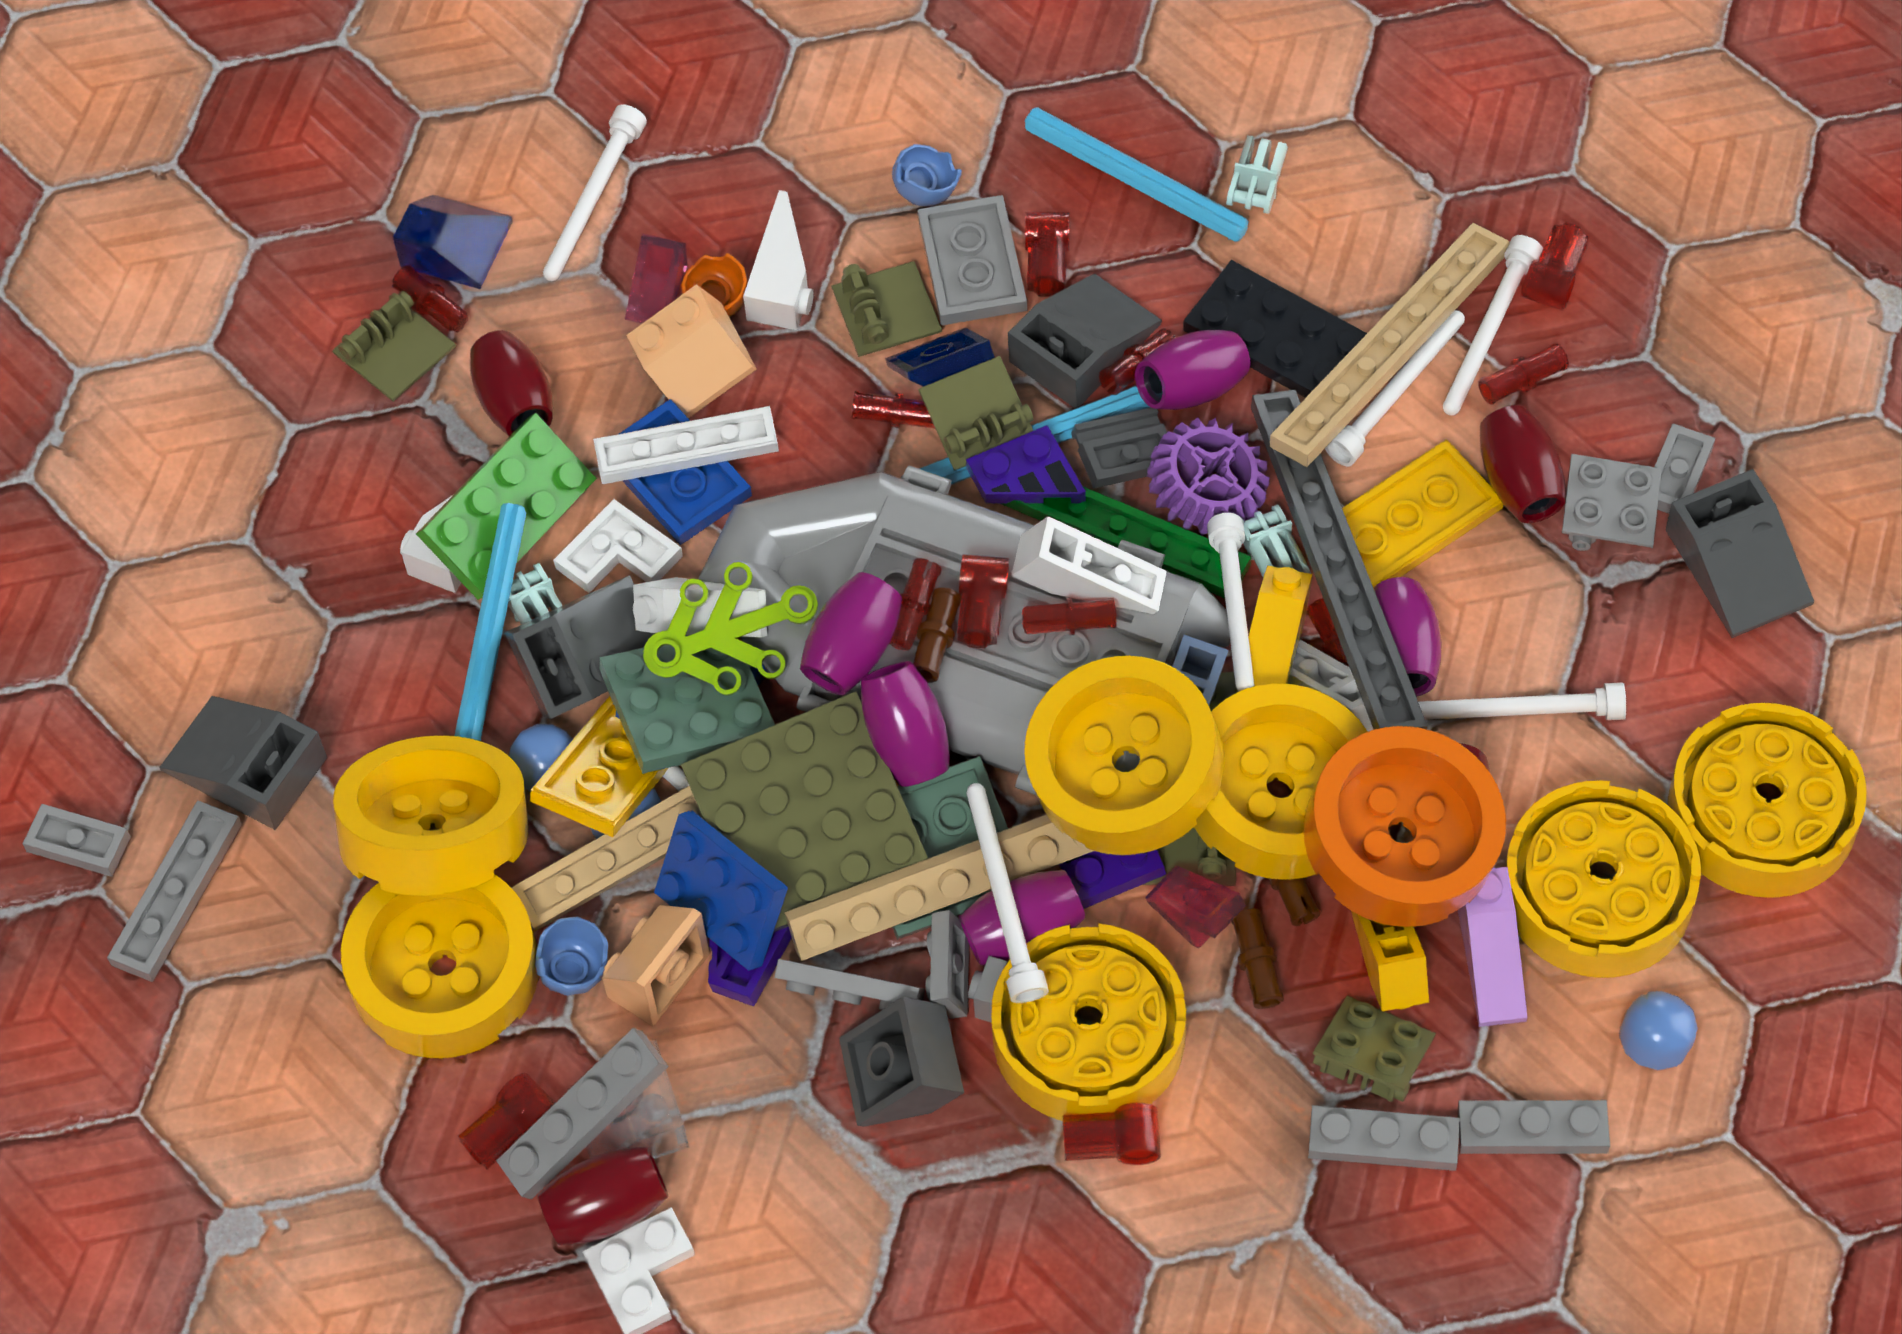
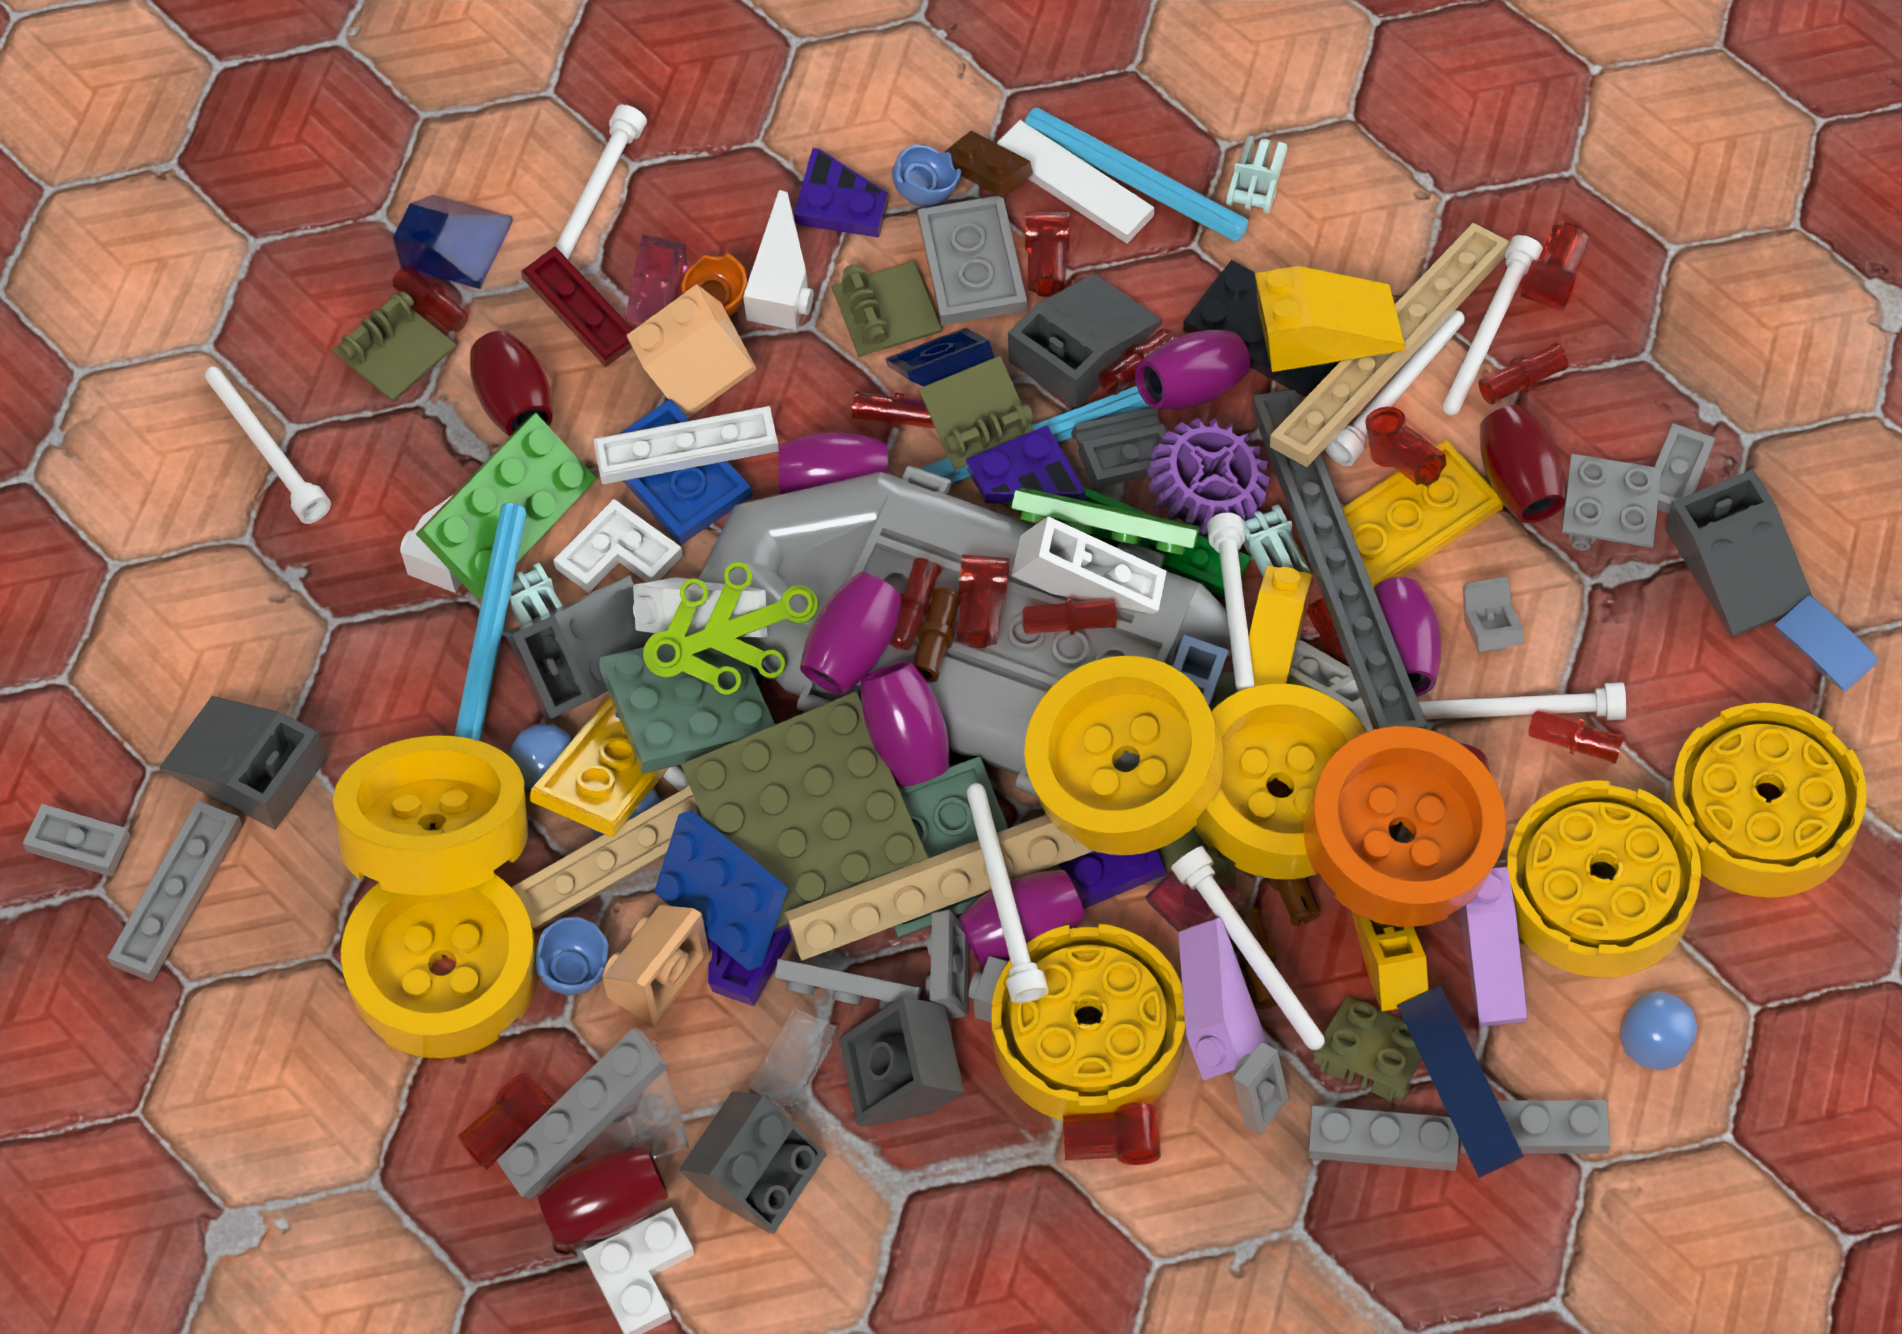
none -> white piece [205,367,331,524]
none -> dark red tile [521,246,634,368]
none -> dark grey slope [679,1092,827,1234]
none -> clear plate [749,1007,838,1115]
none -> magenta piece [779,432,888,494]
none -> dark purple wing [794,148,888,238]
none -> reddish brown plate [944,131,1033,198]
none -> white tile [997,120,1154,244]
none -> plate [1011,488,1201,555]
none -> white piece [1171,846,1325,1050]
none -> lavender slope [1178,917,1268,1080]
none -> light grey plate [1232,1042,1289,1135]
none -> yellow slope [1255,266,1405,372]
none -> clear red piece [1365,406,1446,487]
none -> dark blue slope [1397,985,1524,1178]
none -> light grey bracket [1463,577,1524,652]
none -> clear red axle [1528,711,1624,764]
none -> medium blue slope [1775,595,1879,693]

